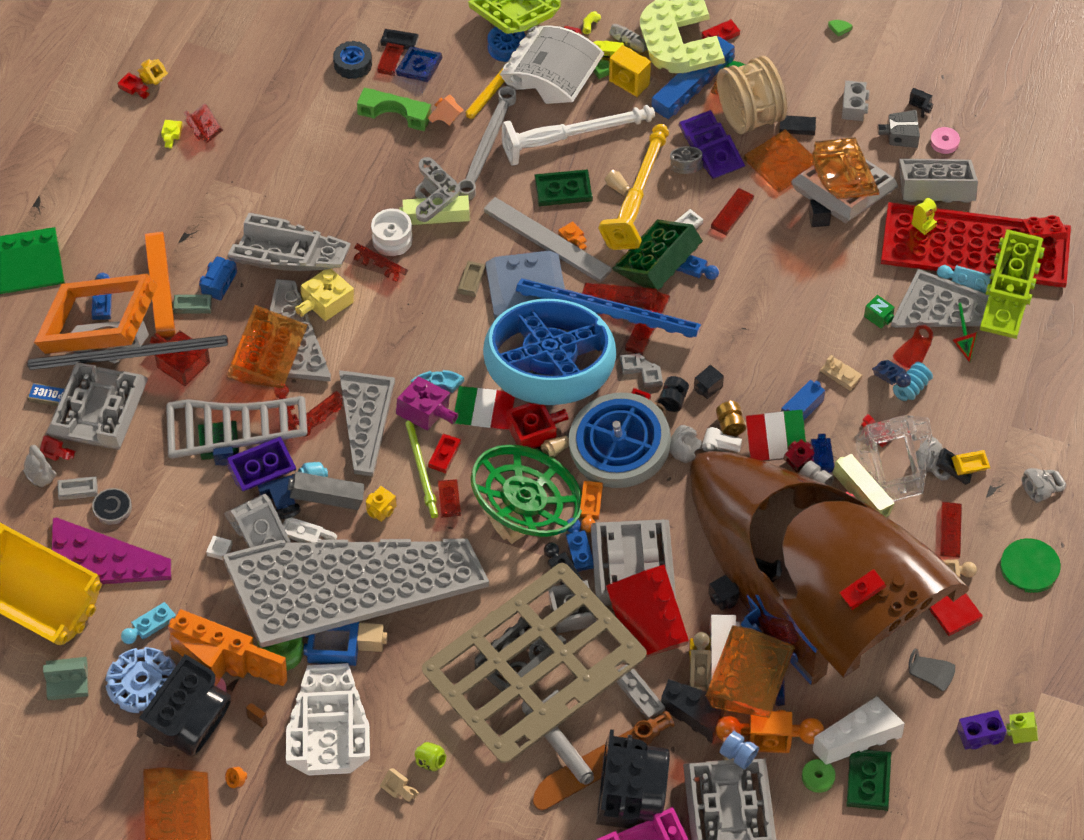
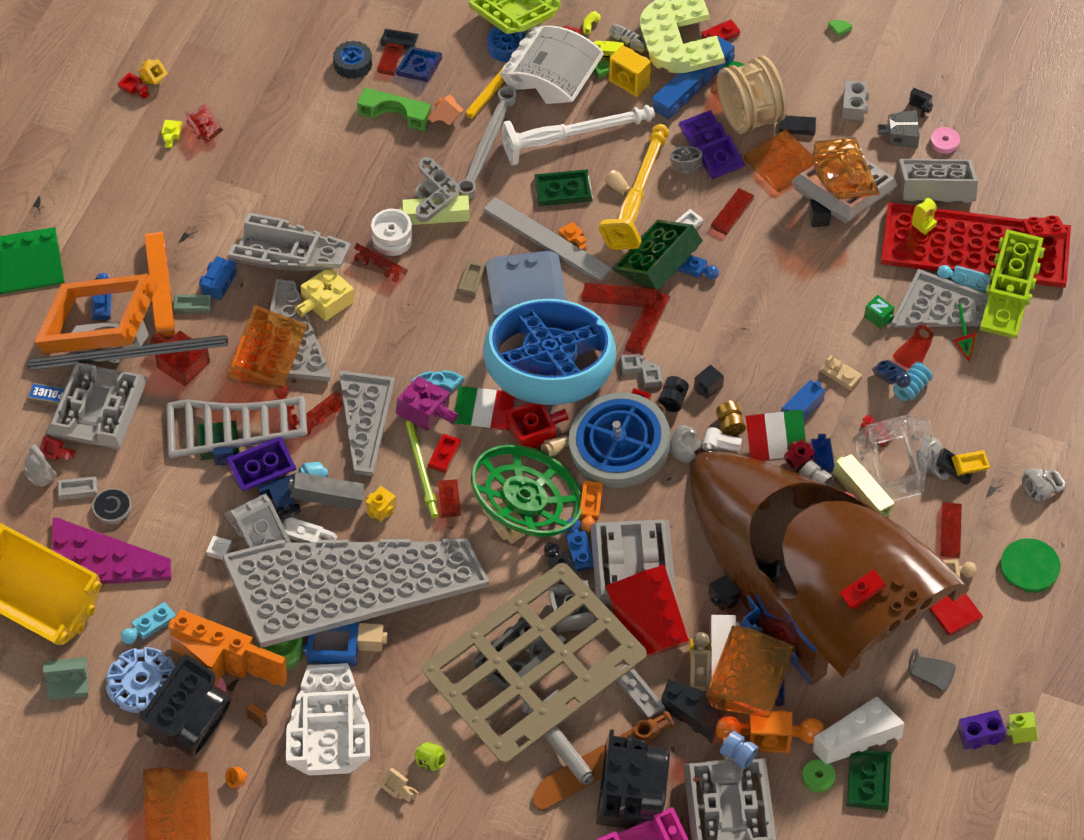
blue plate [516,278,701,338] -> none

